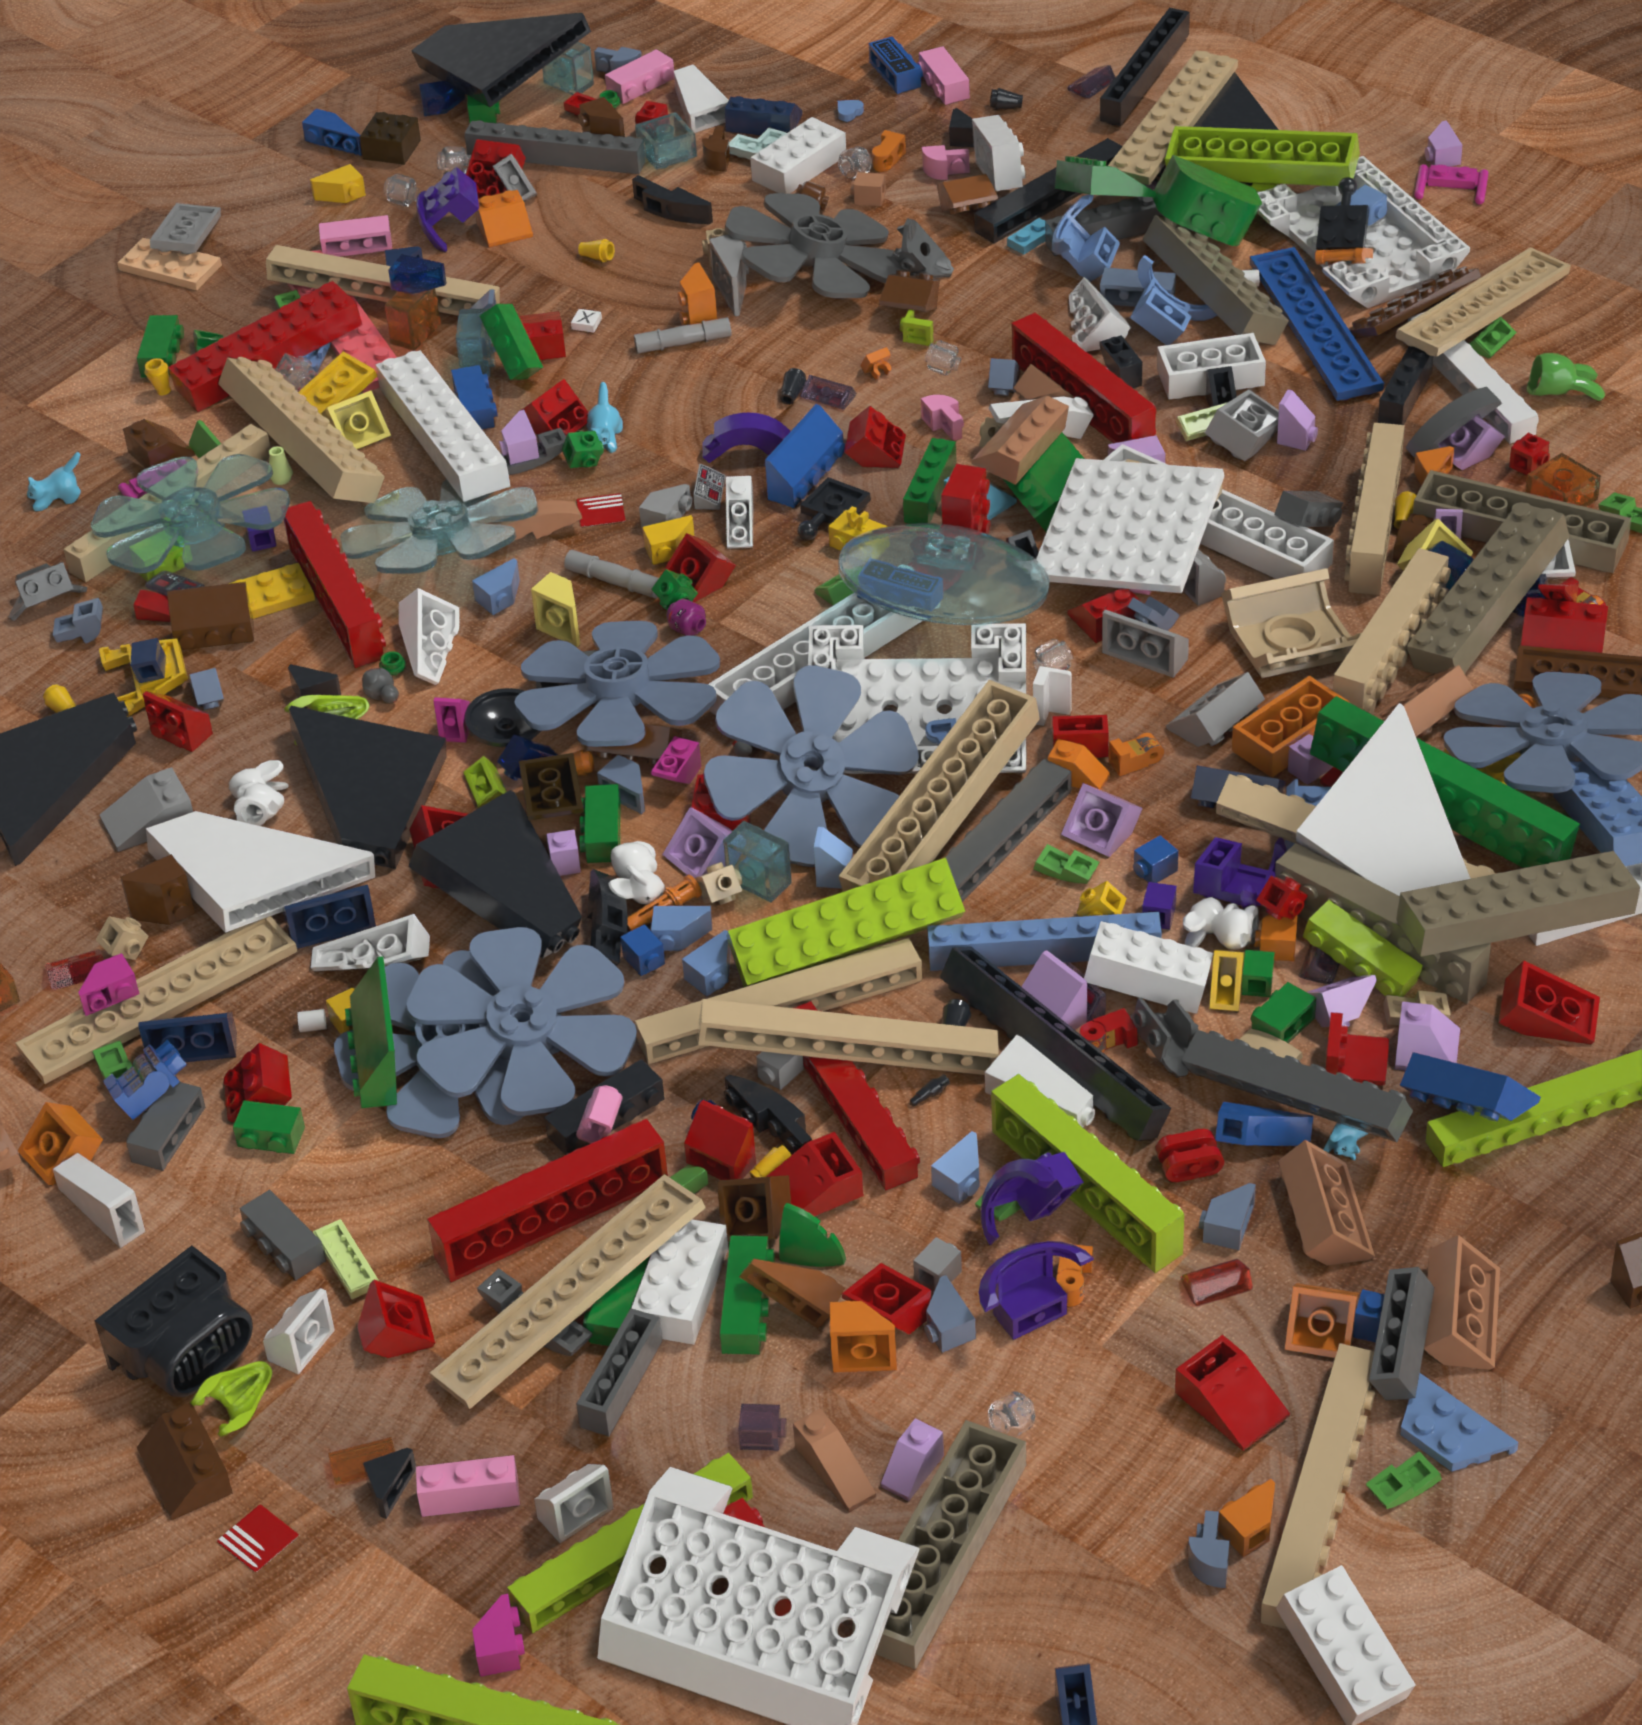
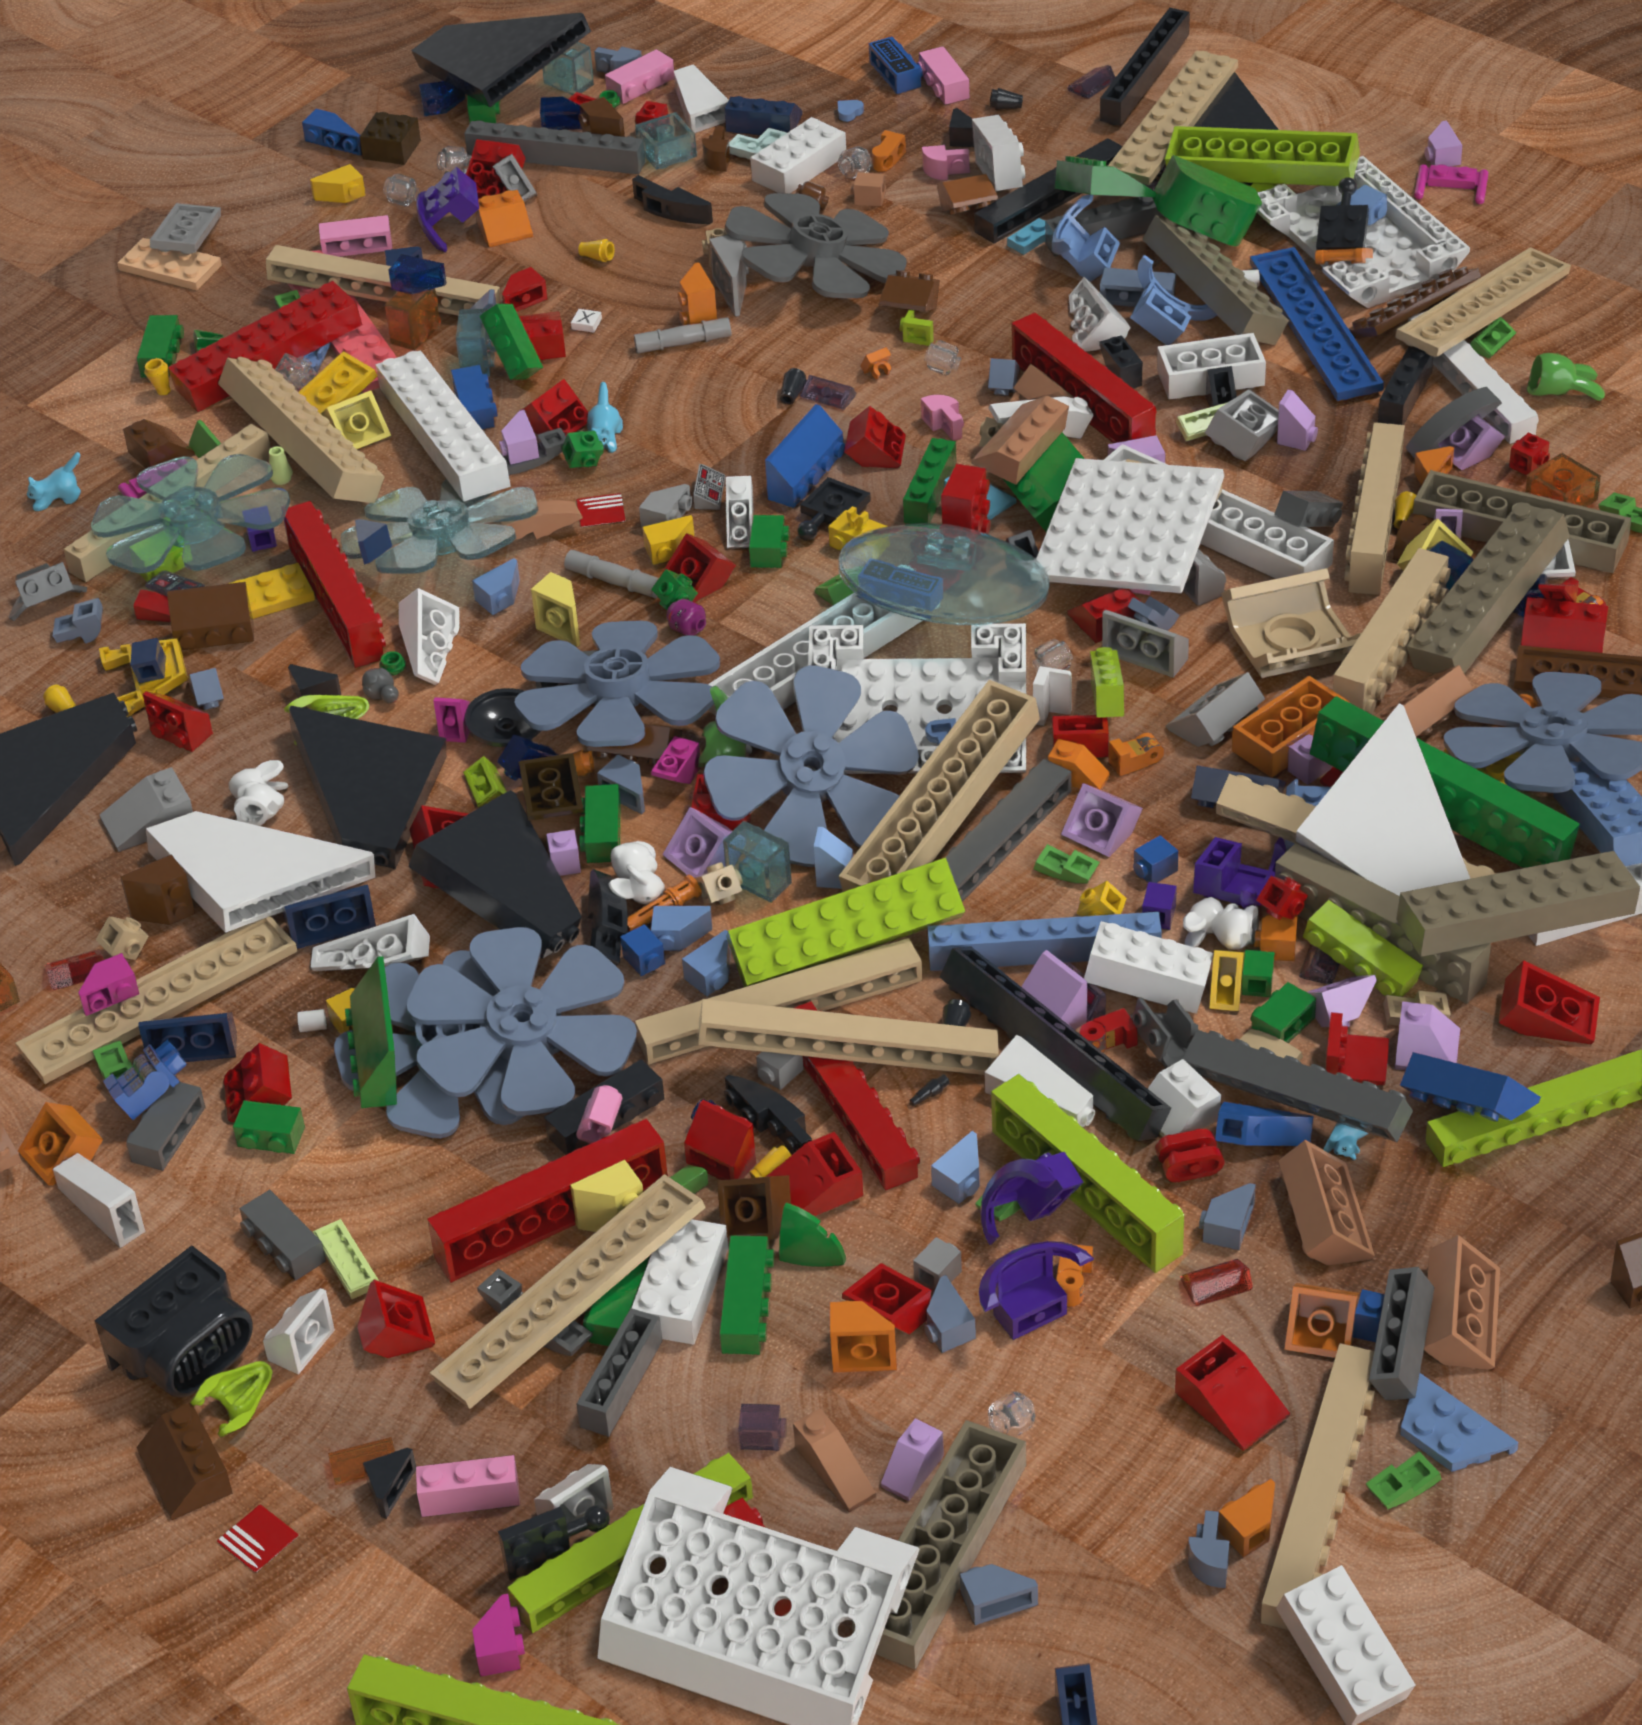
dark purple arch [702,412,791,463] -> none
dark orange slope [739,1259,845,1329] -> none
dark grey piece [891,218,954,278] -> none
none -> dark blue slope [355,519,393,565]
none -> black plate [498,1505,610,1580]
none -> red slope [502,267,548,312]
none -> clear blue slope [540,96,582,130]
none -> light yellow slope [570,1160,643,1232]
none -> bright green piece [698,686,746,767]
none -> green brick [749,515,790,568]
none -> sand blue slope [960,1564,1038,1625]
none -> lime brick [1090,647,1124,717]
none -> white slope [1148,1059,1221,1137]

